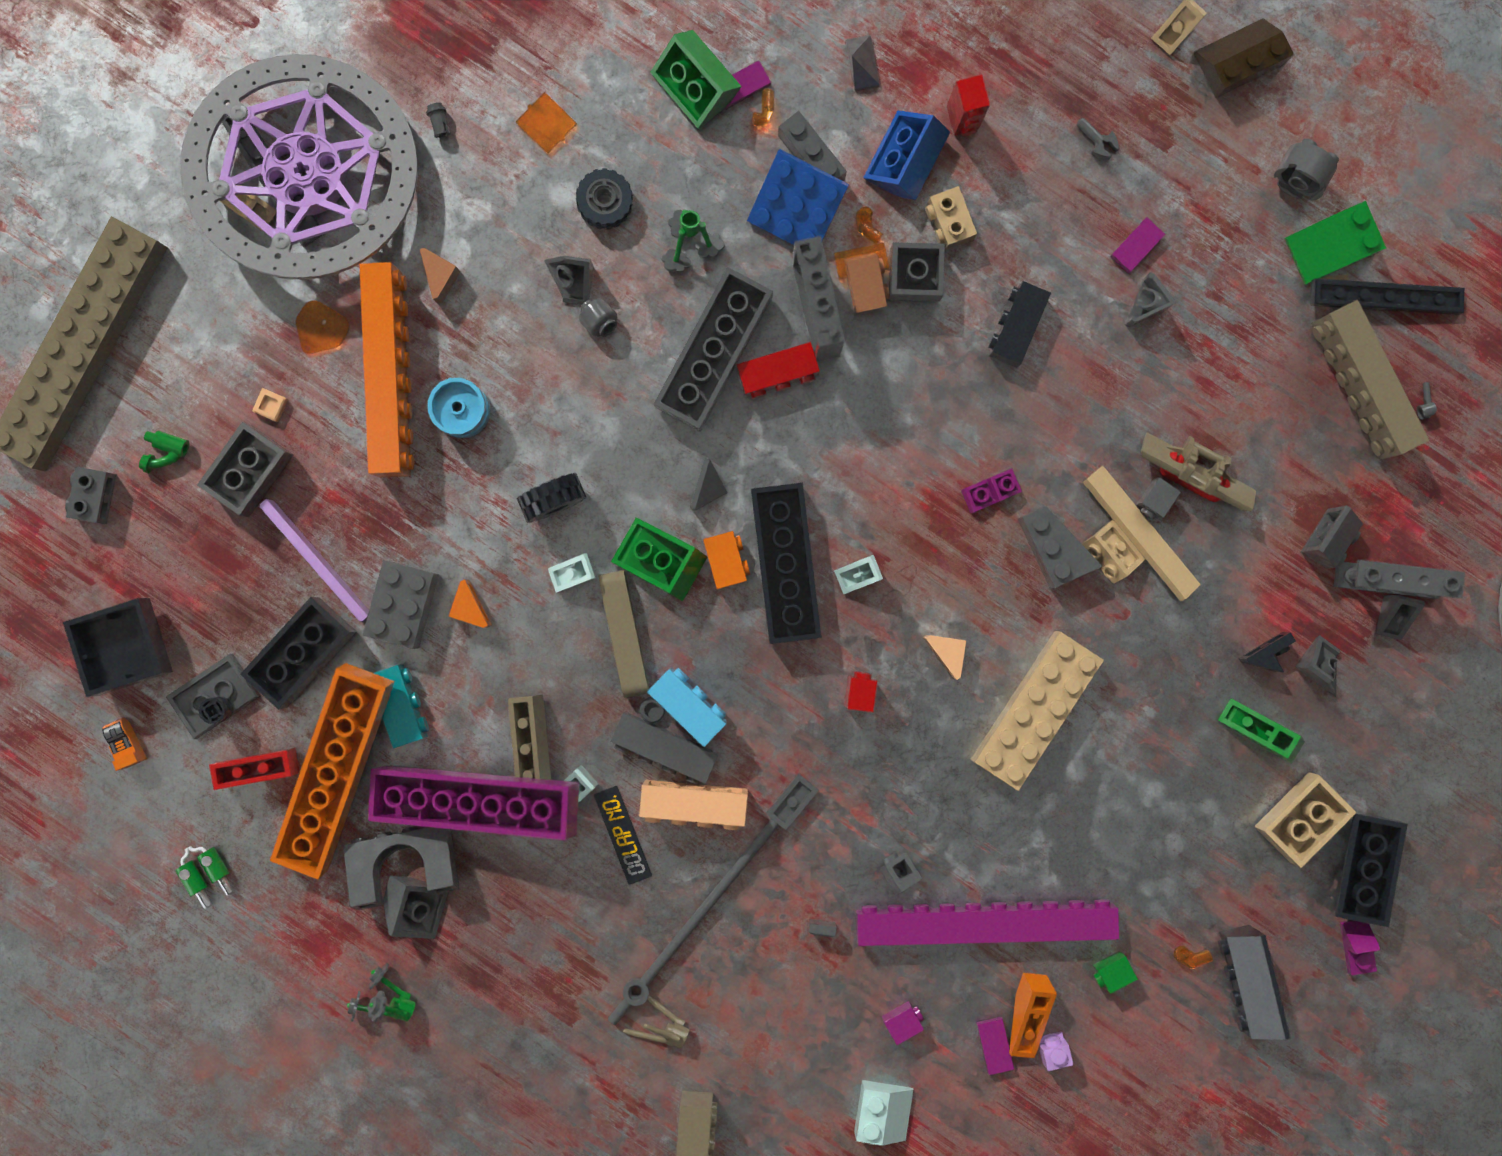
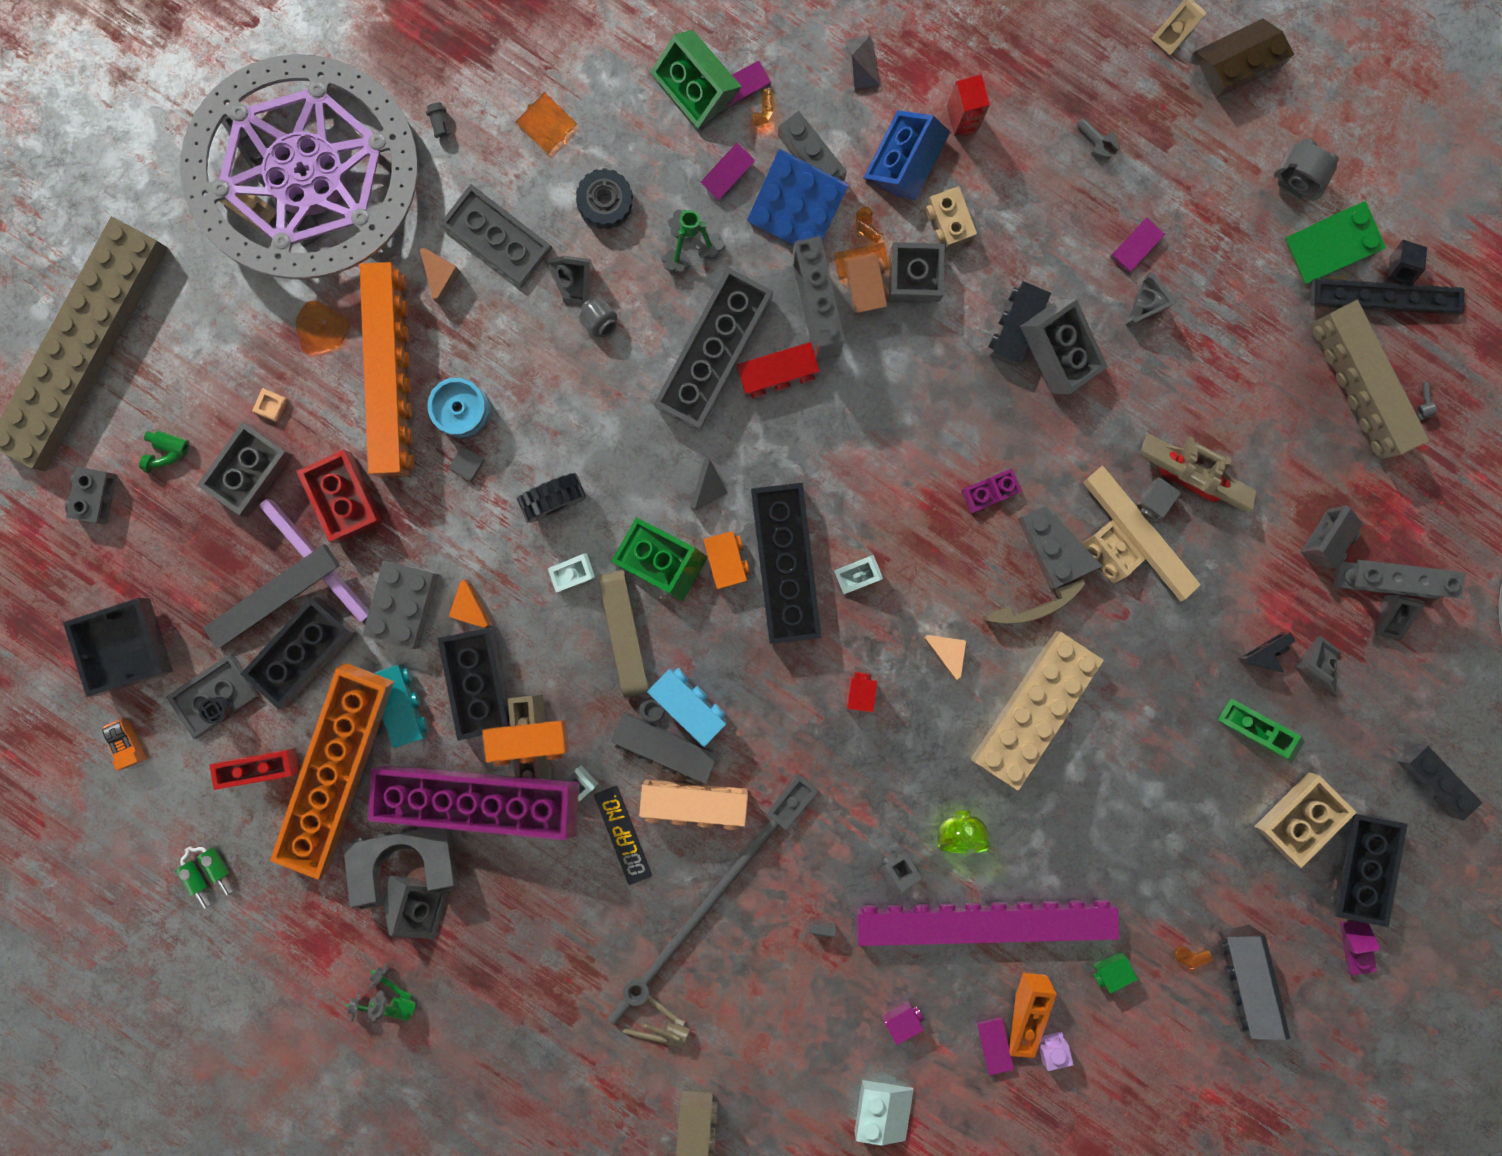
none -> dark grey tile [203,544,340,649]
none -> red brick [296,449,383,543]
none -> black brick [437,627,510,741]
none -> dark grey tile [440,184,553,288]
none -> dark grey tile [448,446,485,482]
none -> orange brick [483,720,569,766]
none -> magenta slope [700,142,756,200]
none -> clear neon green cylinder [937,810,990,853]
none -> dark tan slope [983,579,1085,623]
none -> dark grey brick [1020,299,1108,395]
none -> black brick [1388,239,1427,286]
none -> black arch [1397,743,1482,821]

